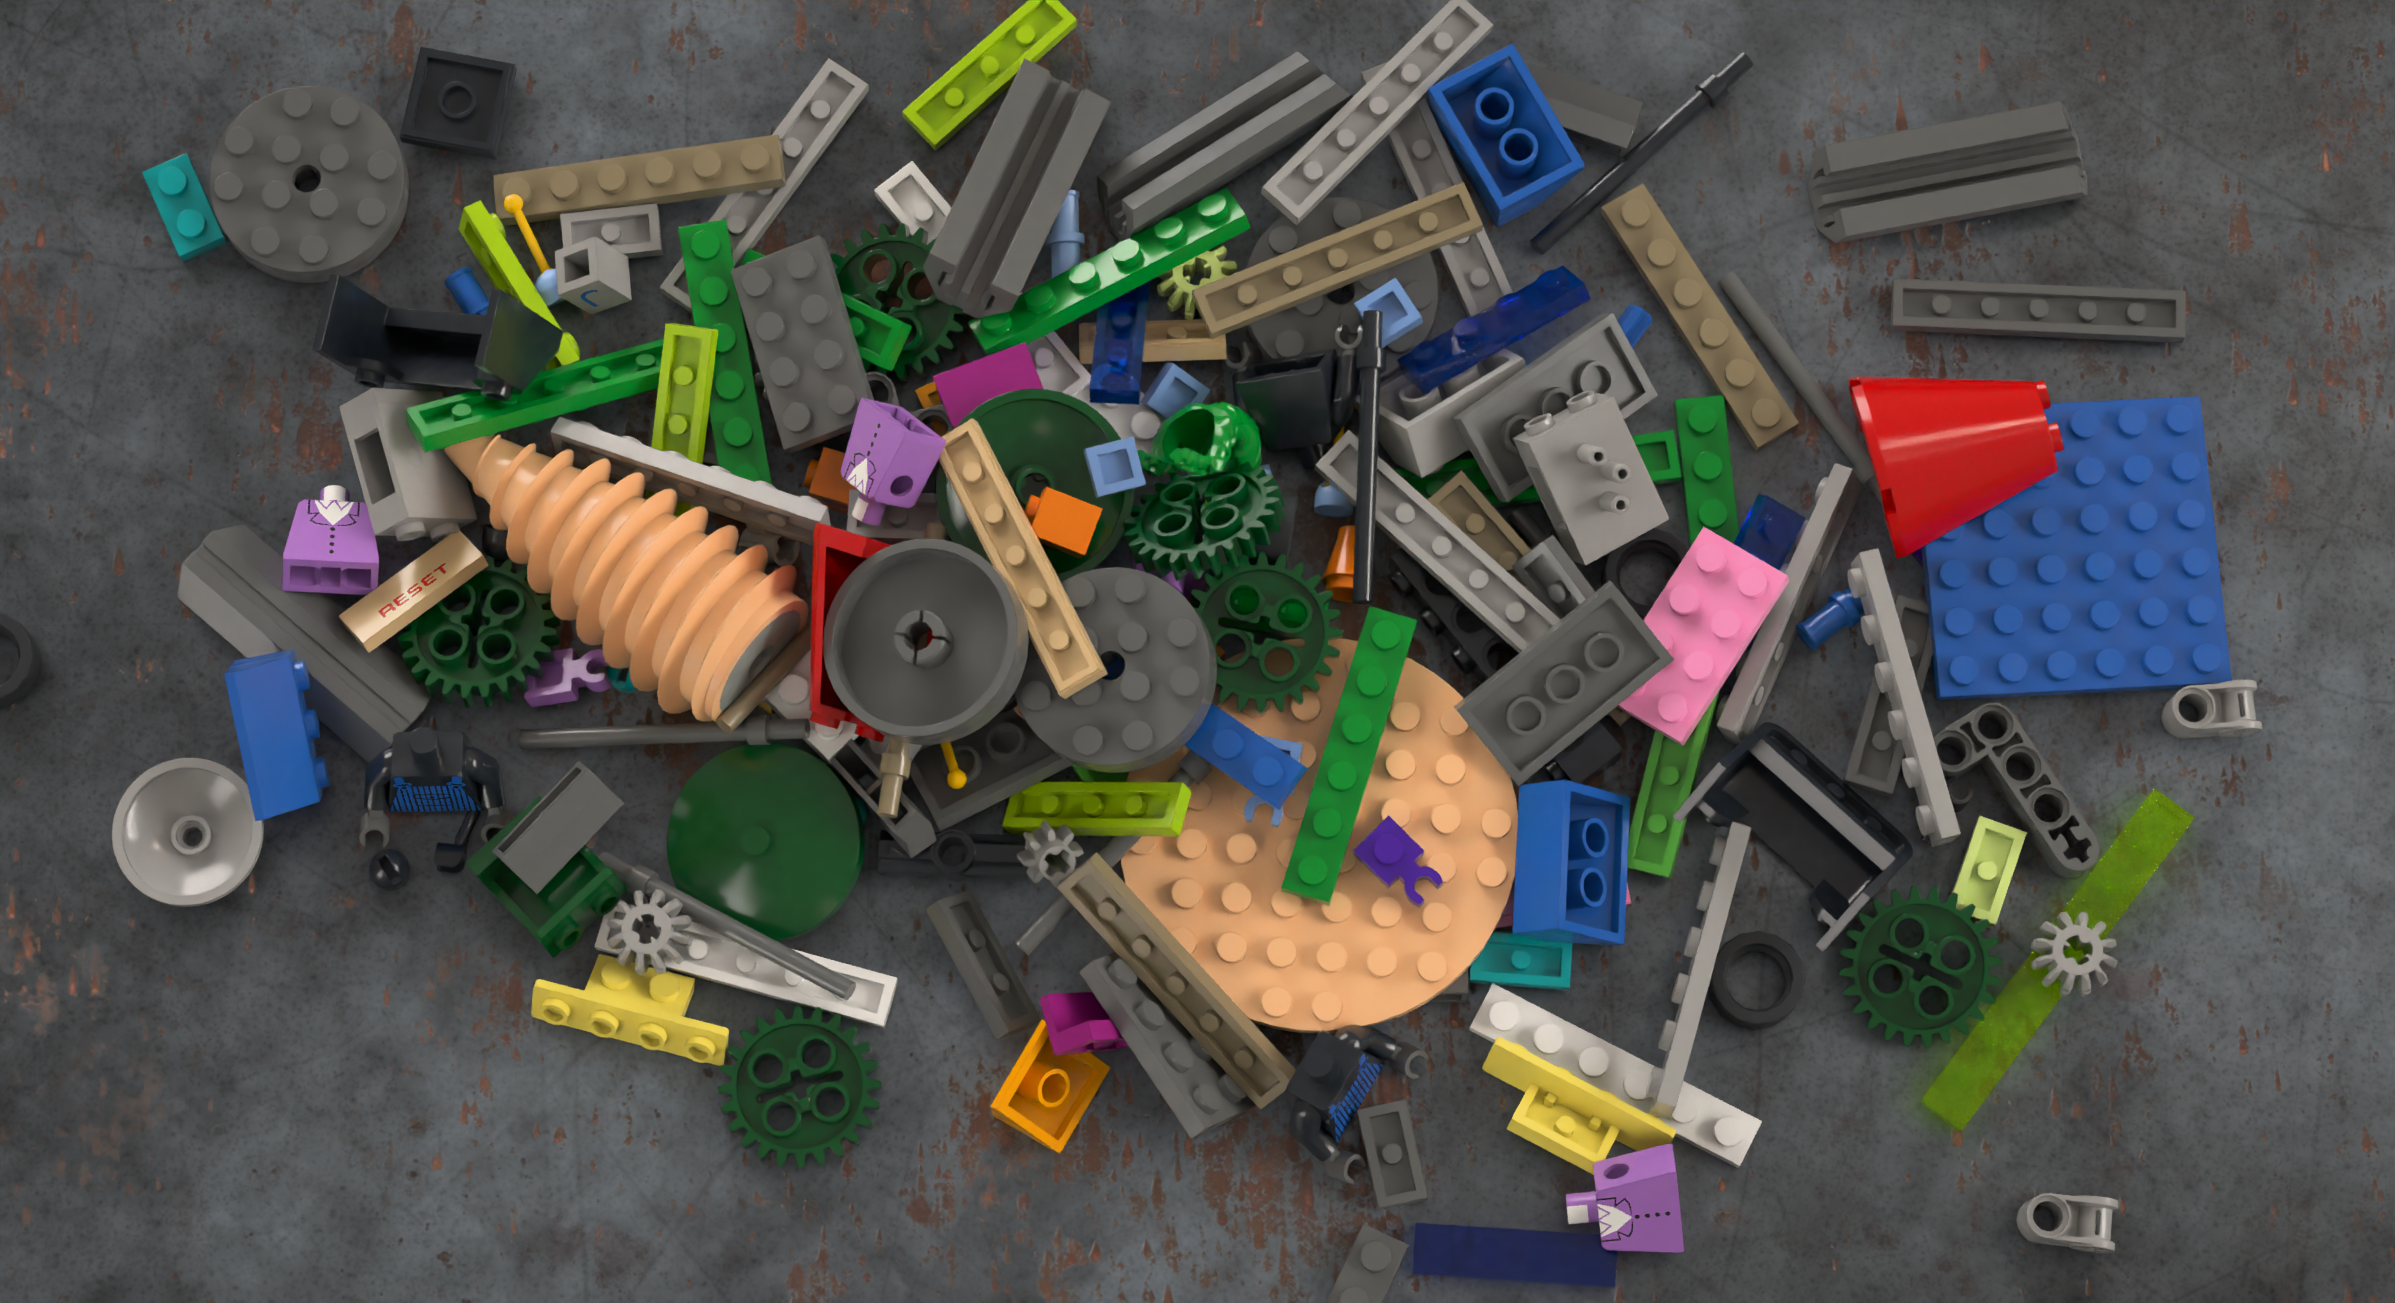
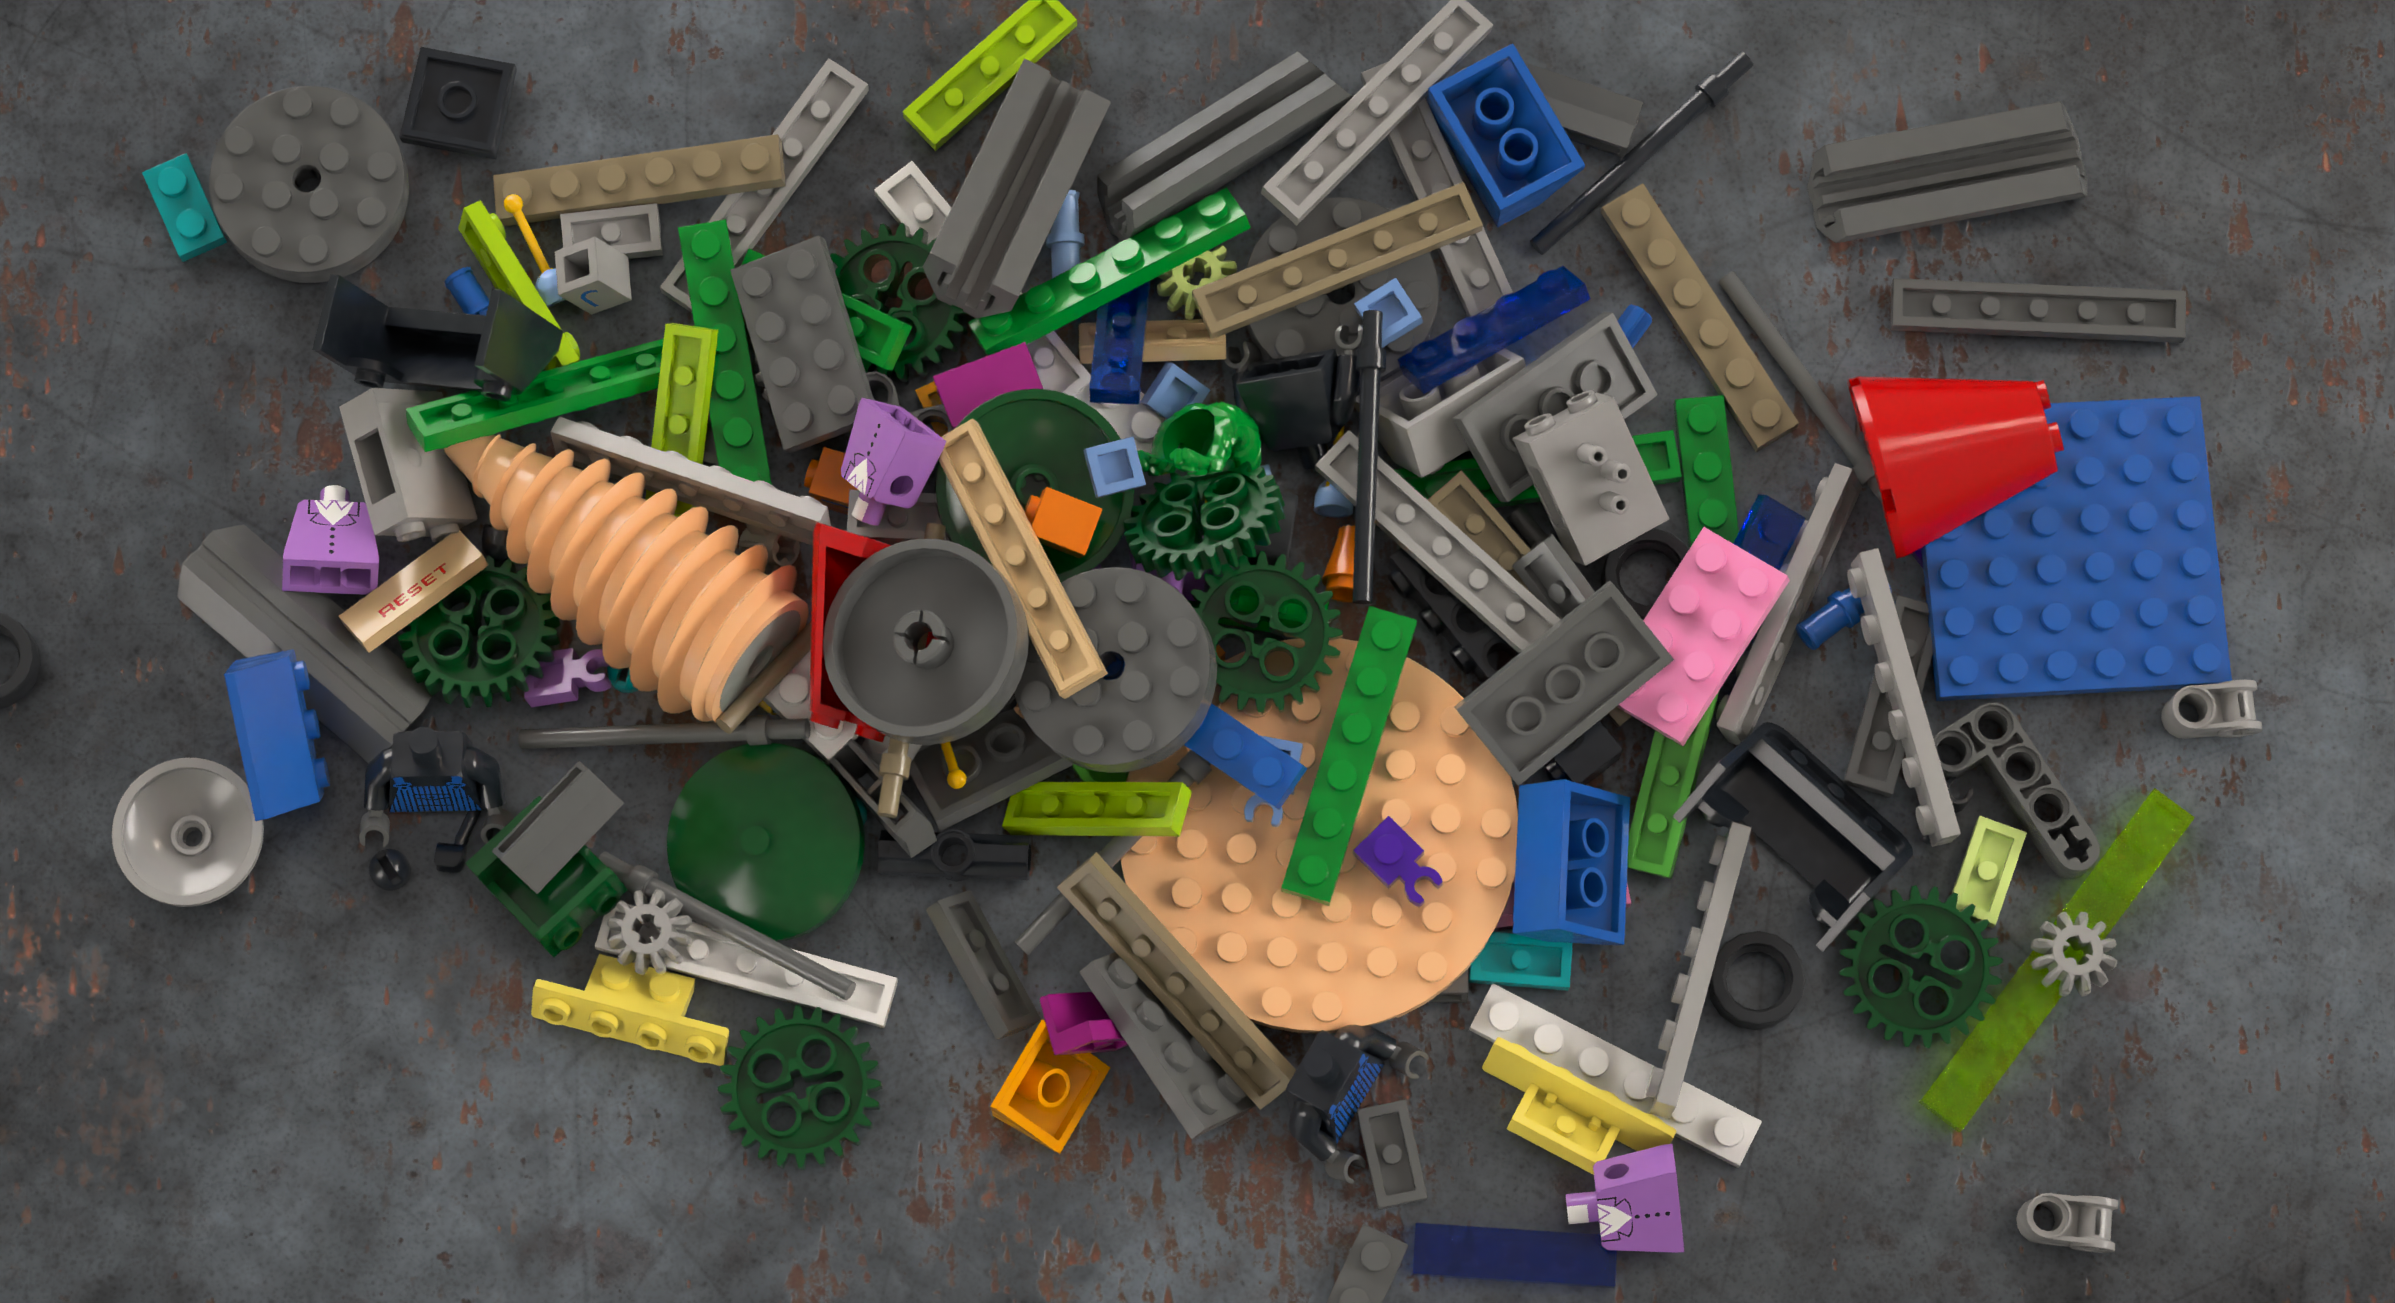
light grey gear [1017,821,1084,887] -> none

